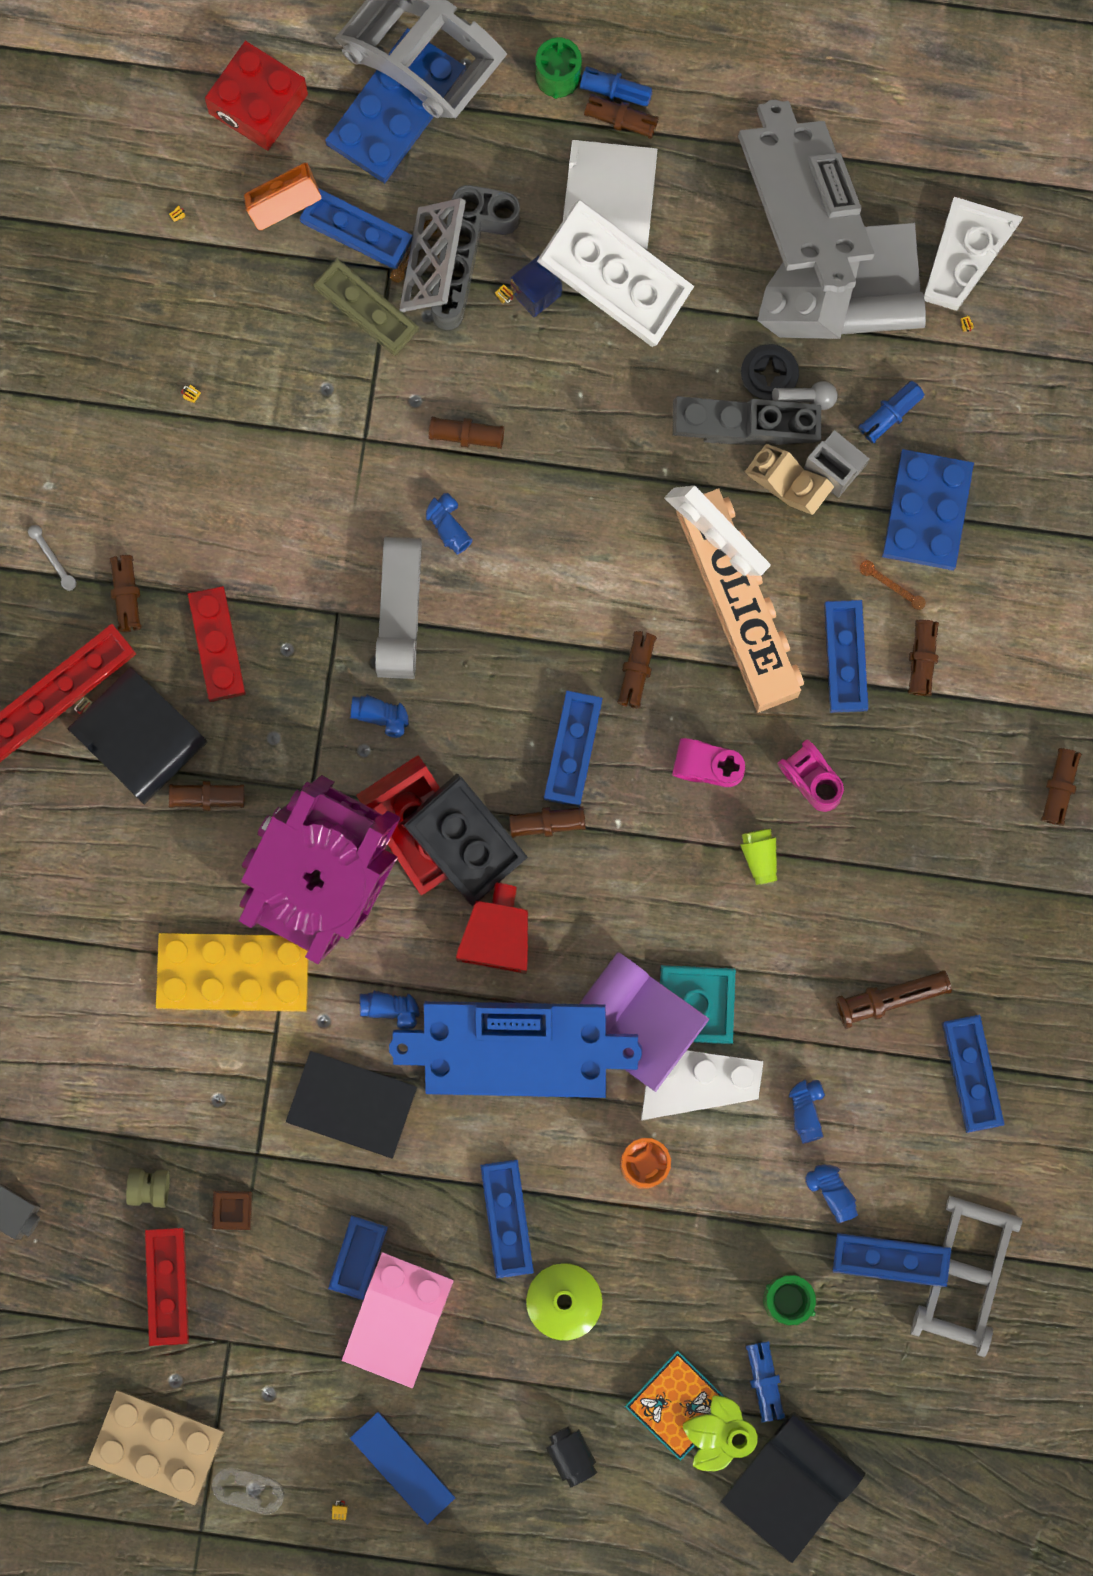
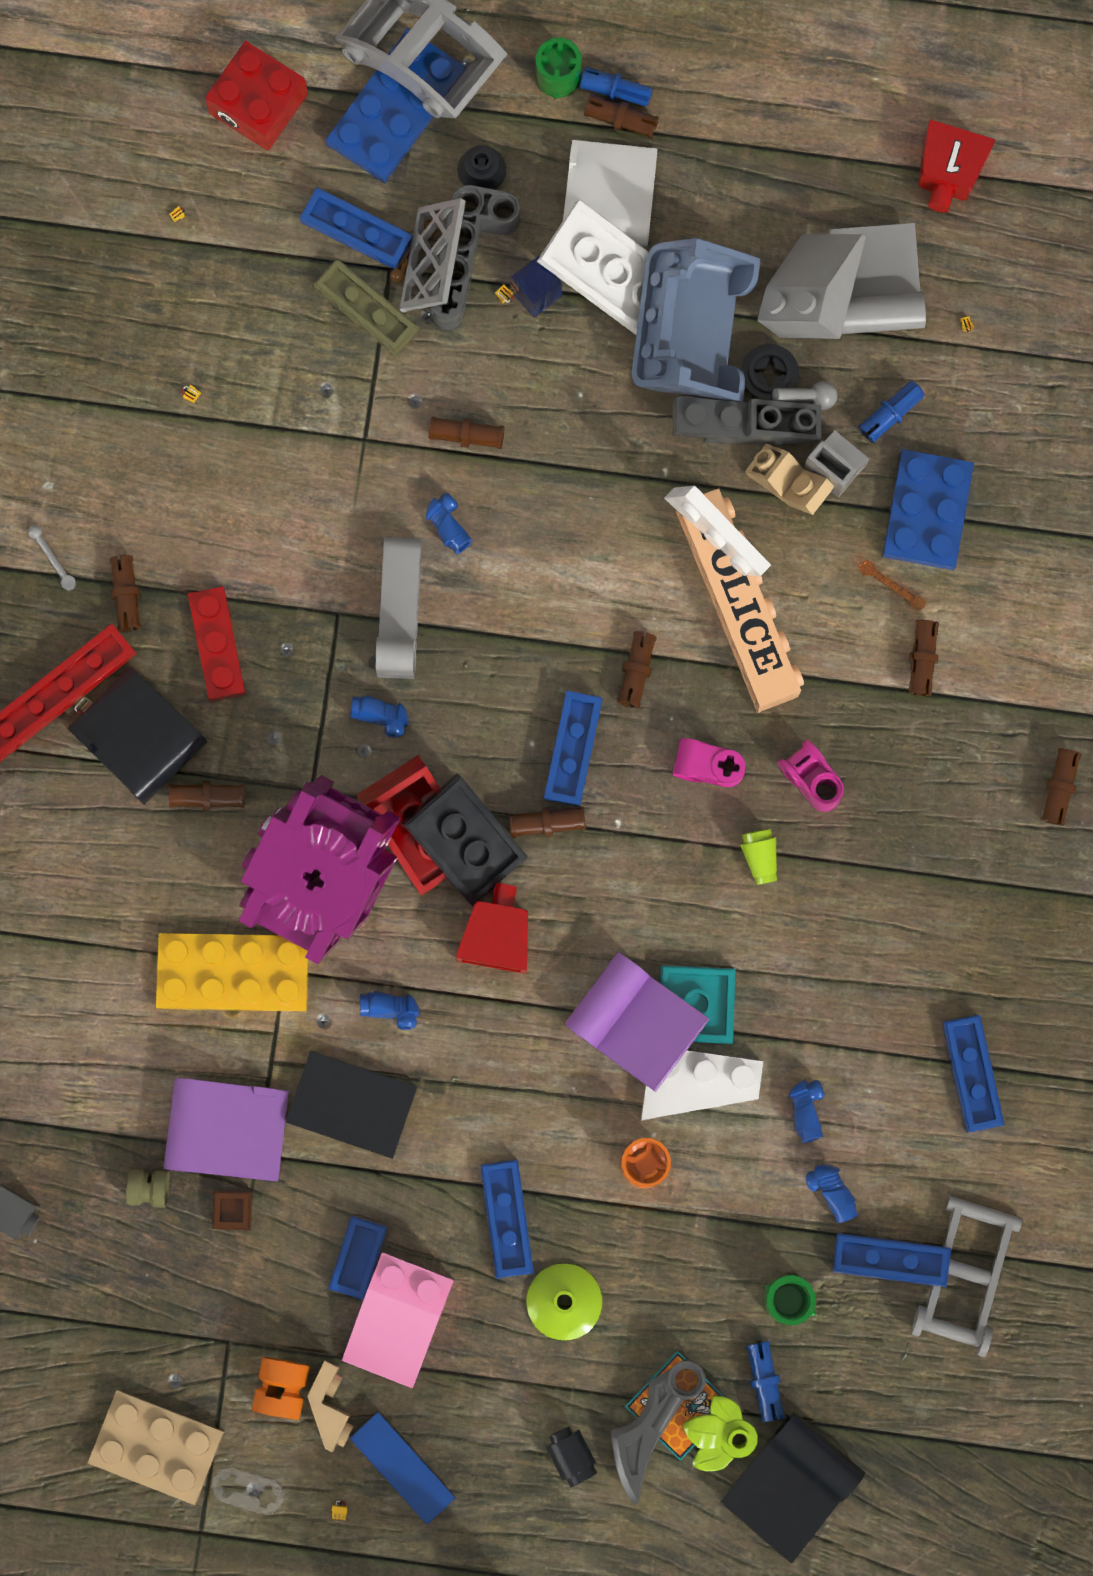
red plate [145,1228,189,1346] -> none
slope [244,163,321,230] -> none
blue piece [389,1001,642,1098] -> none
light grey piece [738,99,875,293] -> none
blue plate [824,600,868,713] -> none
reddish brown pin [836,970,952,1029] -> none
white wing [924,197,1023,311] -> none
none -> medium lavender door [163,1078,289,1182]
none -> orange wheel [251,1356,311,1420]
none -> tan slope [307,1360,353,1452]
none -> black cone [457,145,506,190]
none -> dark grey piece [611,1360,706,1505]
none -> sand blue windscreen [632,238,761,402]
none -> red torso [918,119,996,213]

